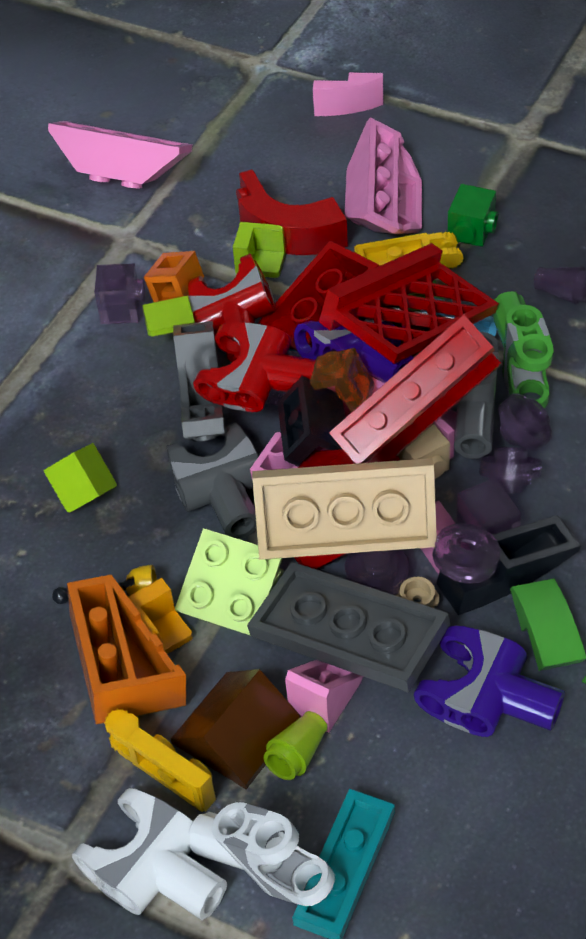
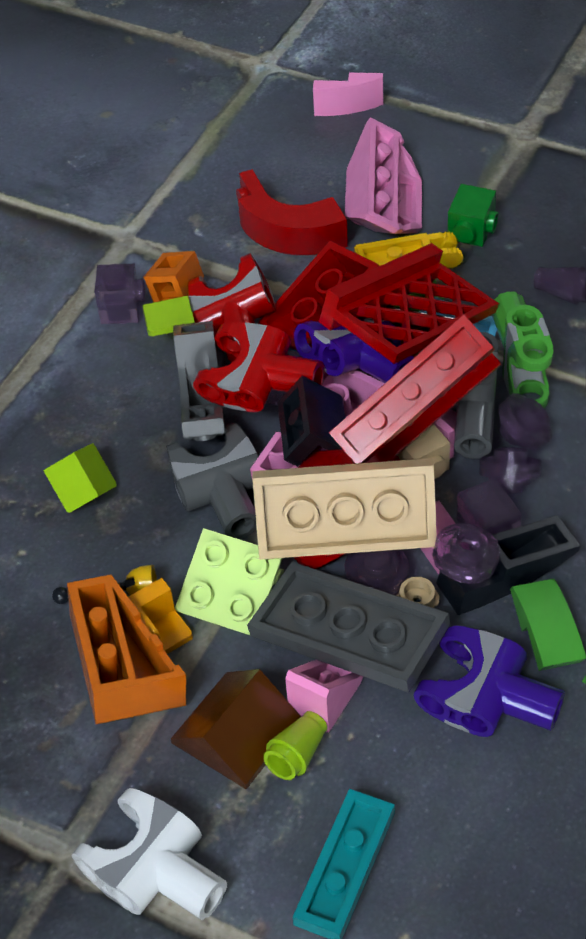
bright pink wedge [48,121,192,188] -> none
yellow hinge [104,708,216,812] -> none
white connector [189,802,335,906] -> none
lime panel [233,222,286,278] -> none
clear orange bracket [310,348,375,413] -> none

